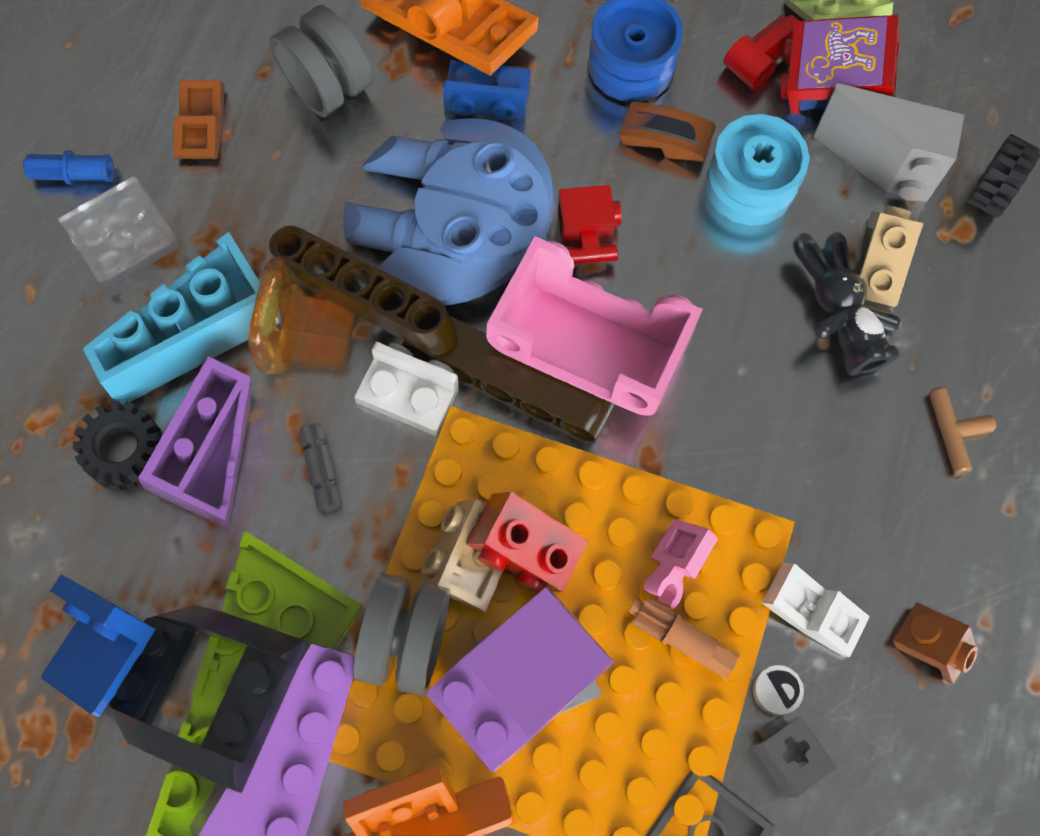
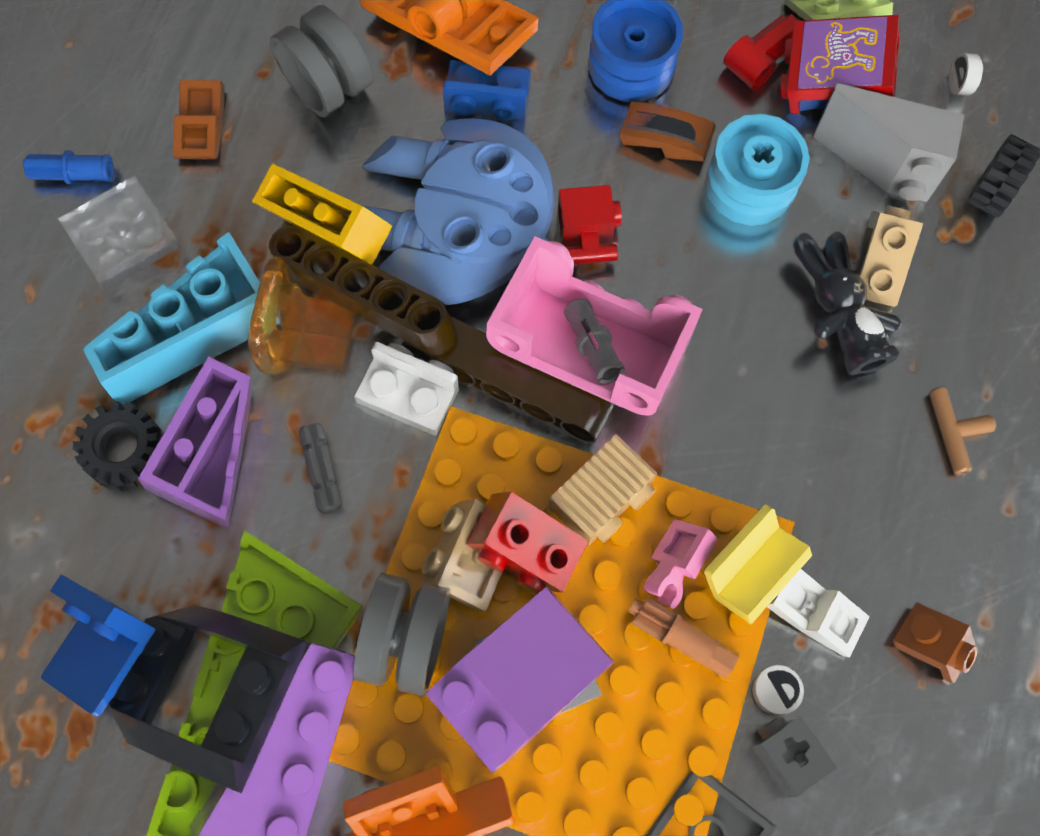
none -> yellow brick [252,163,393,265]
none -> tan brick [549,434,657,546]
none -> dark grey pin [564,299,625,384]
none -> light yellow panel [704,504,812,624]
none -> white tile [948,53,983,96]

